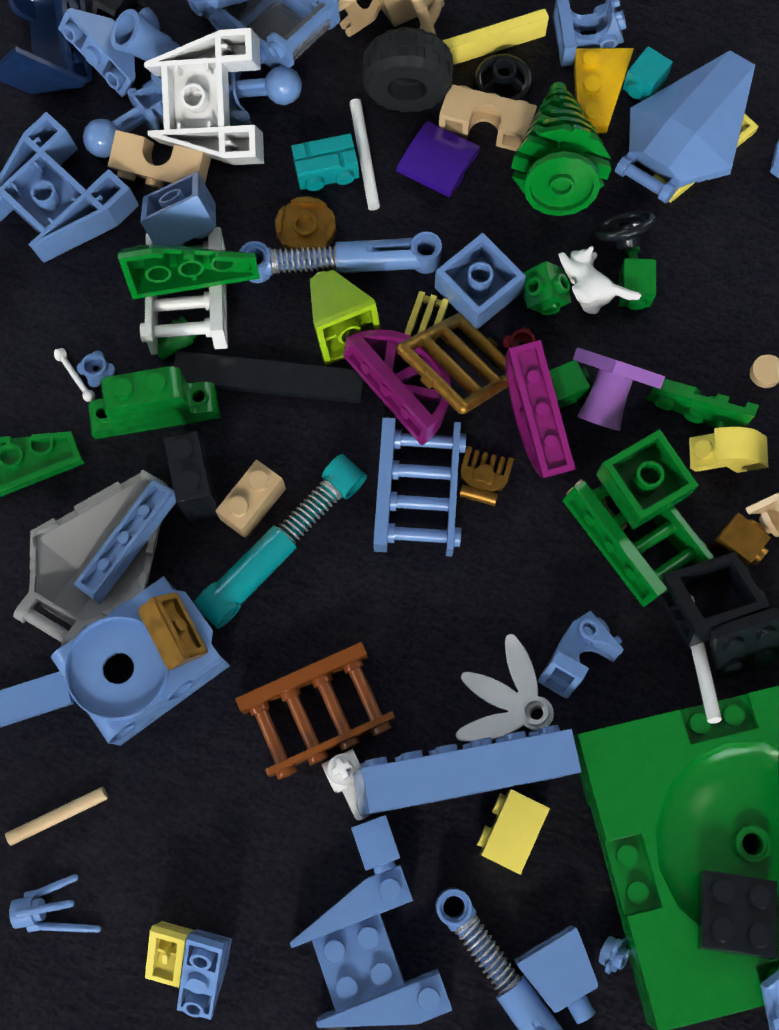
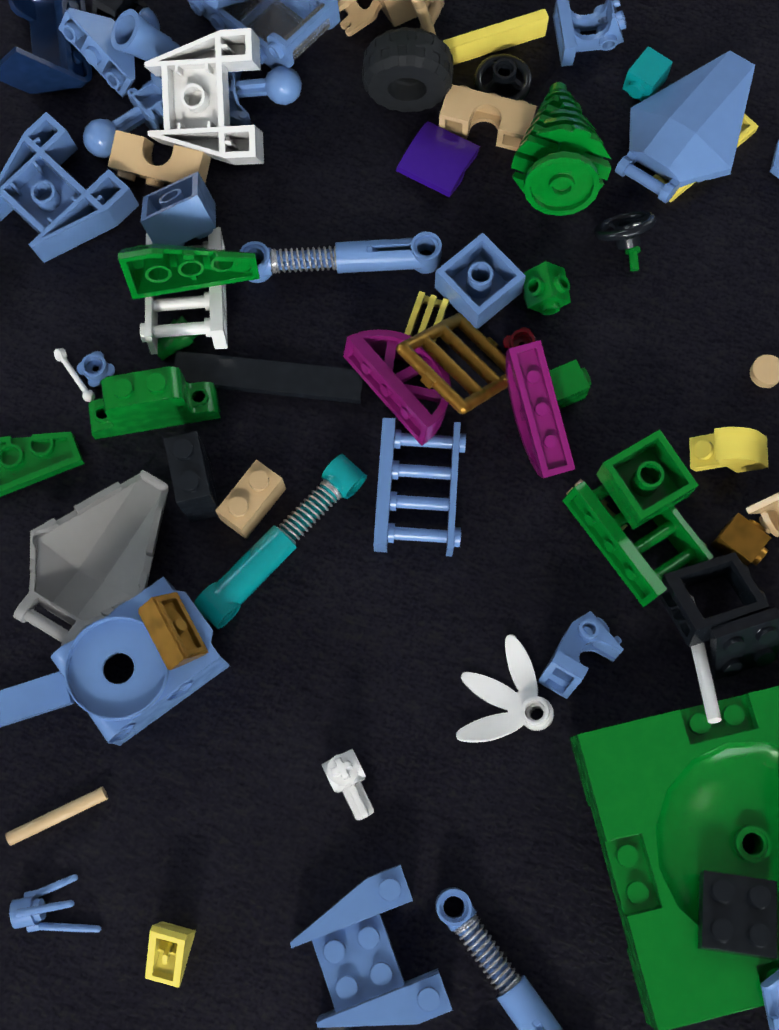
medium blue tile [73,478,176,604] -> none
medium blue slope [177,929,232,1020] -> none
dark orange fence [235,642,395,780] -> none
pearl gold tile [275,196,336,251] -> none
teal brick [291,133,359,191] -> none
lime slope [310,270,381,366] -> none
white bar [349,98,380,210] -> none
medium blue brick [351,815,400,875] -> none
medium blue brick [353,725,581,816] -> none
pearl gold piece [459,446,514,506] -> none
light yellow brick [477,789,550,875] -> none
medium blue torso [514,925,599,1024] -> none
white animal [558,246,642,314] -> none
medium lavender plant [573,347,665,431] -> none
yellow wing [574,48,634,133] -> none
medium blue plate [599,936,630,974] -> none
green brick [619,258,656,310] -> none
green wing [648,378,759,428] -> none

